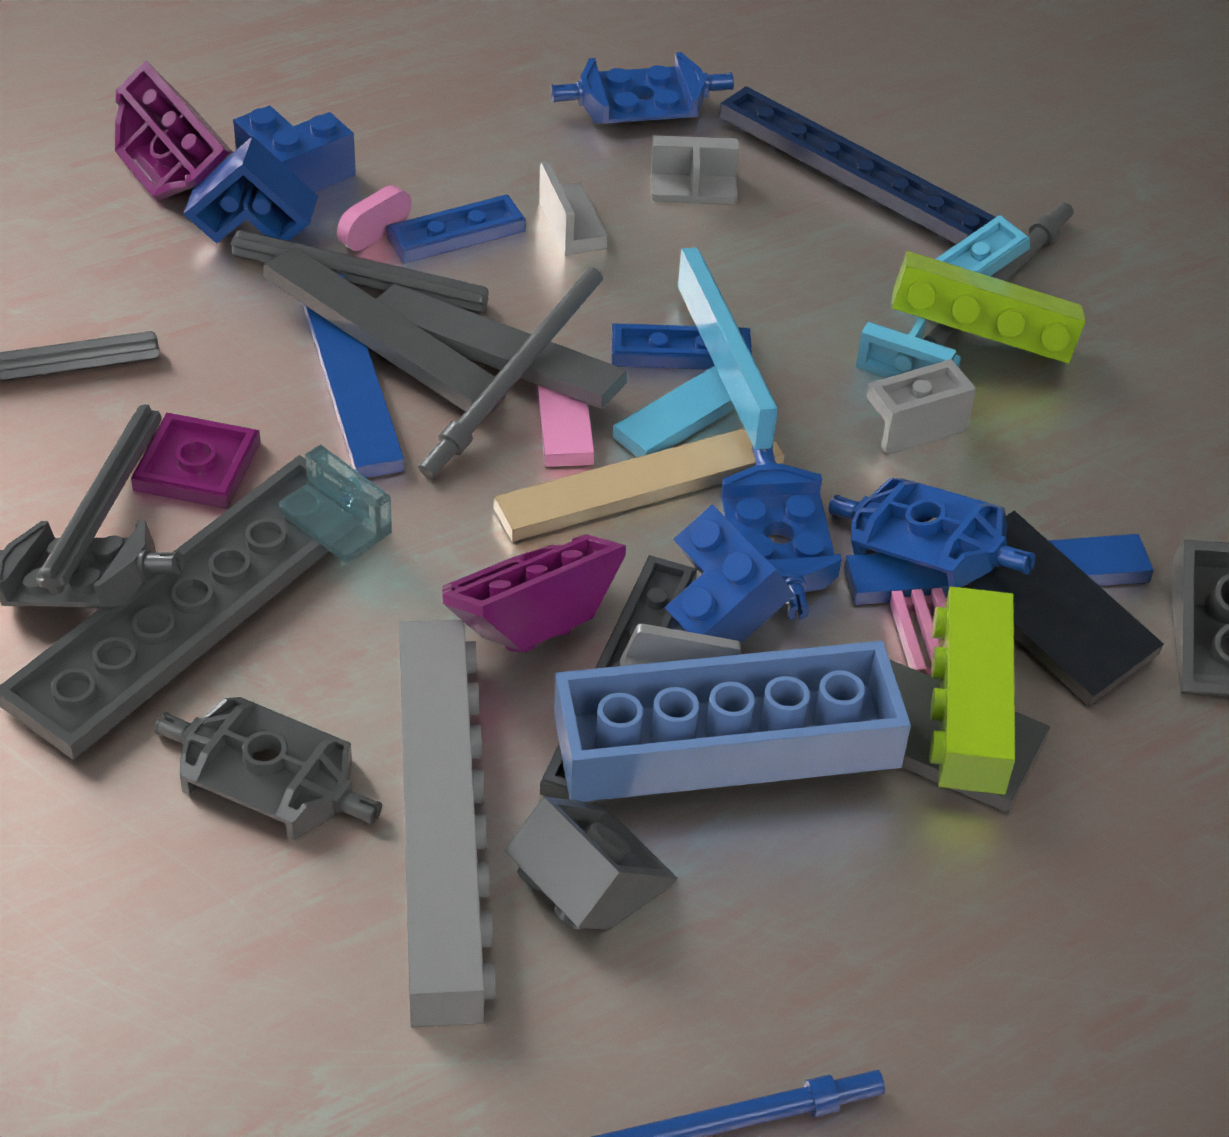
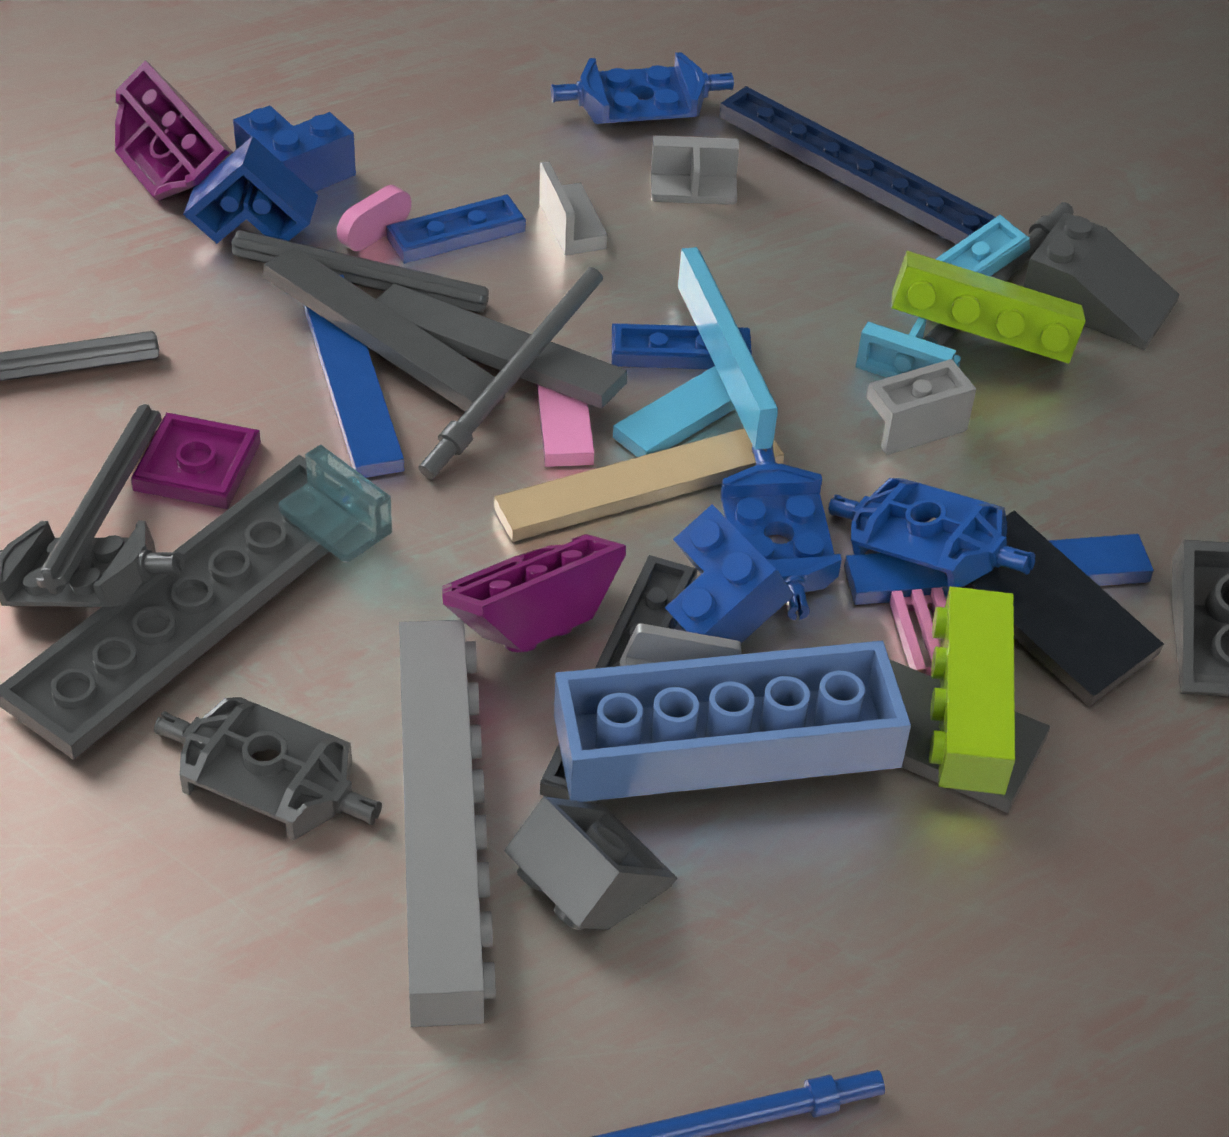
none -> dark grey slope [1023,212,1180,350]

